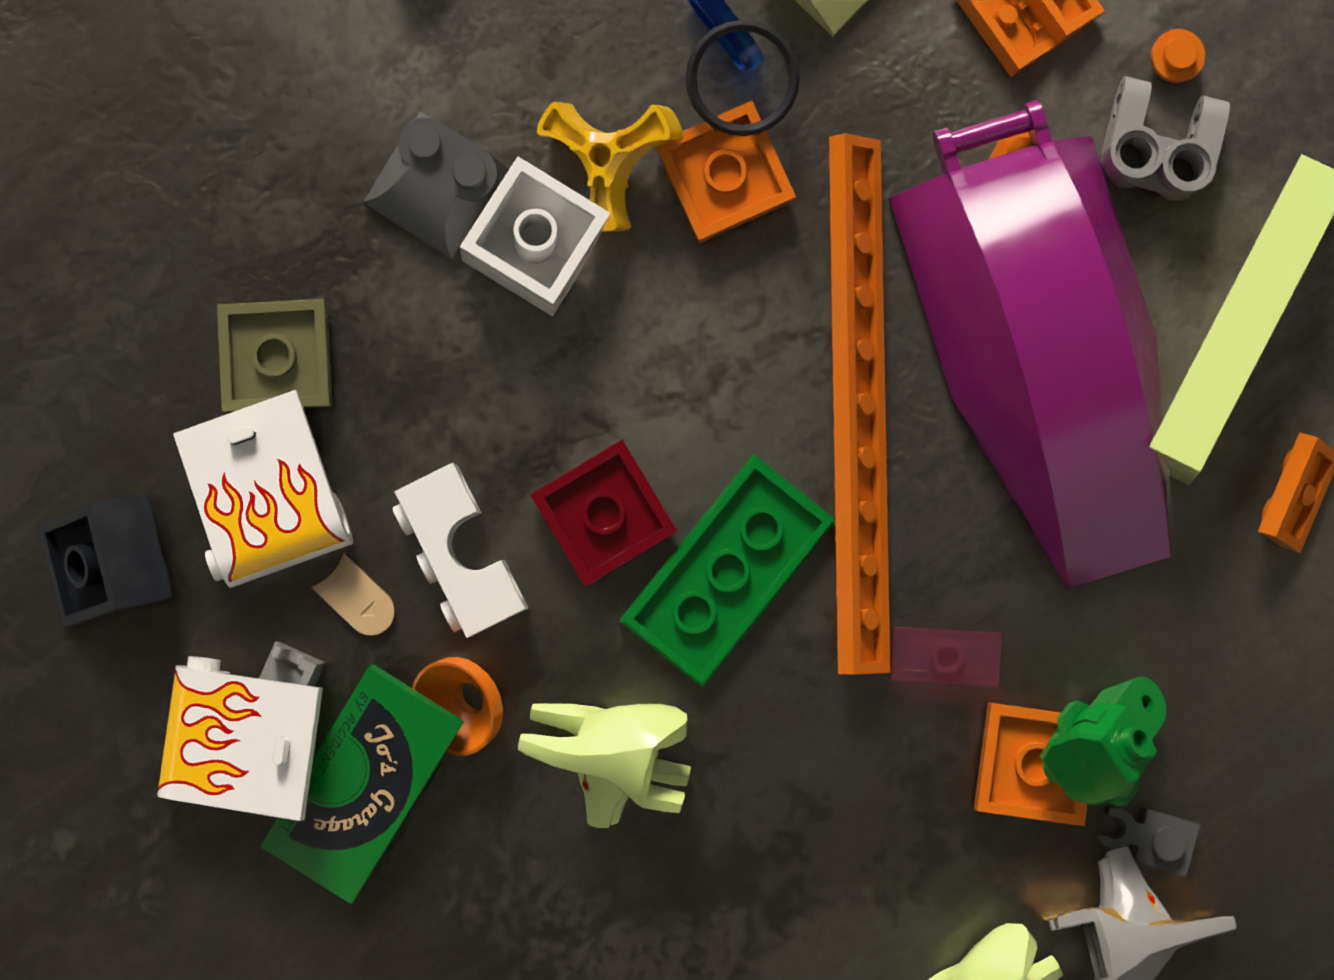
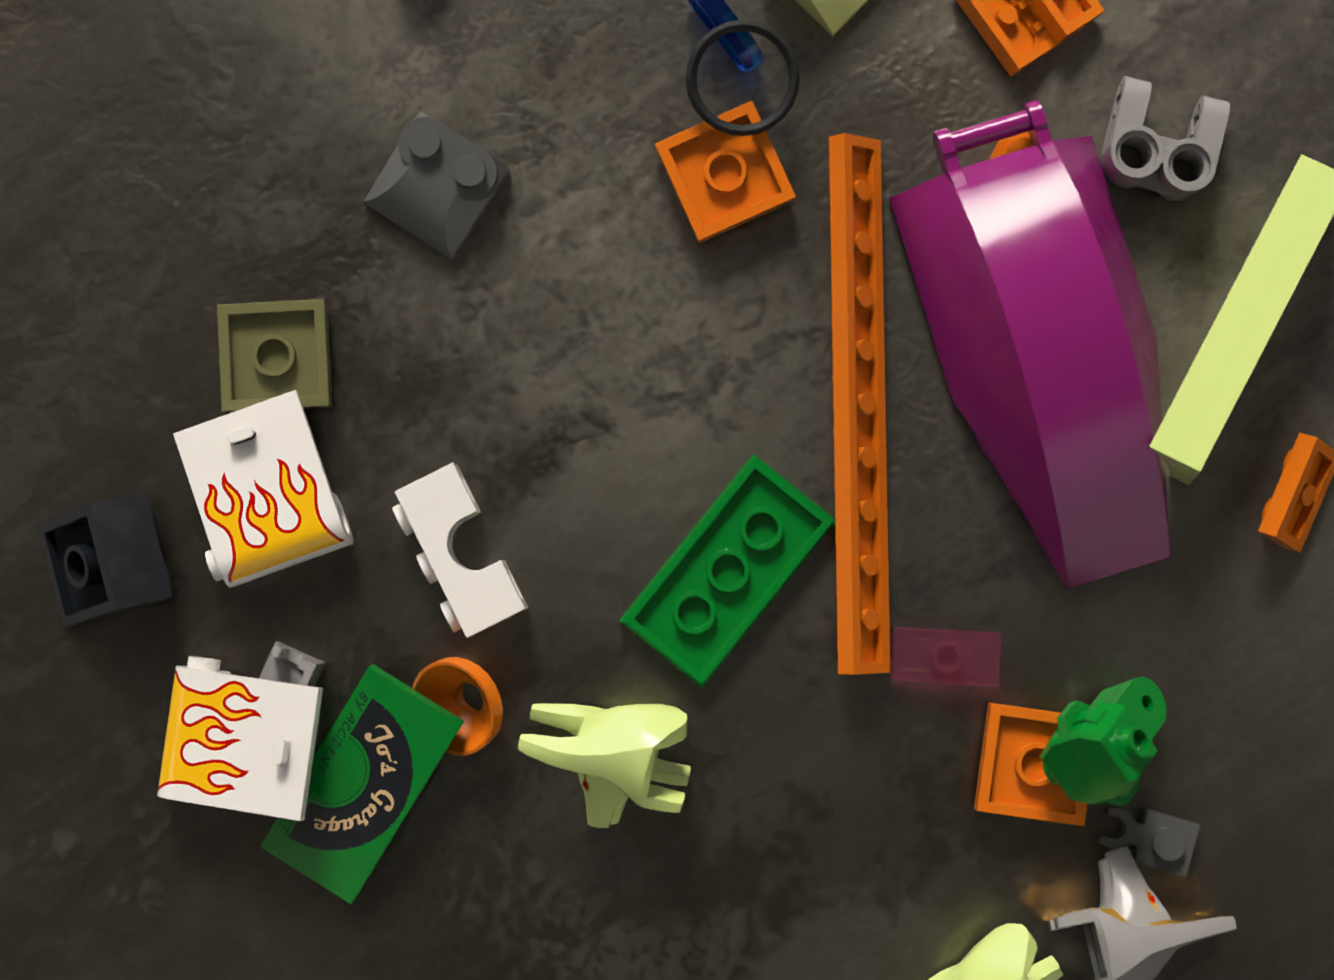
tan piece [311,553,395,635] -> none
white slope [460,157,611,317] -> none
dark red plate [530,439,678,587] -> none
yellow piece [537,102,683,232] -> none
orange plate [1151,29,1205,83] -> none

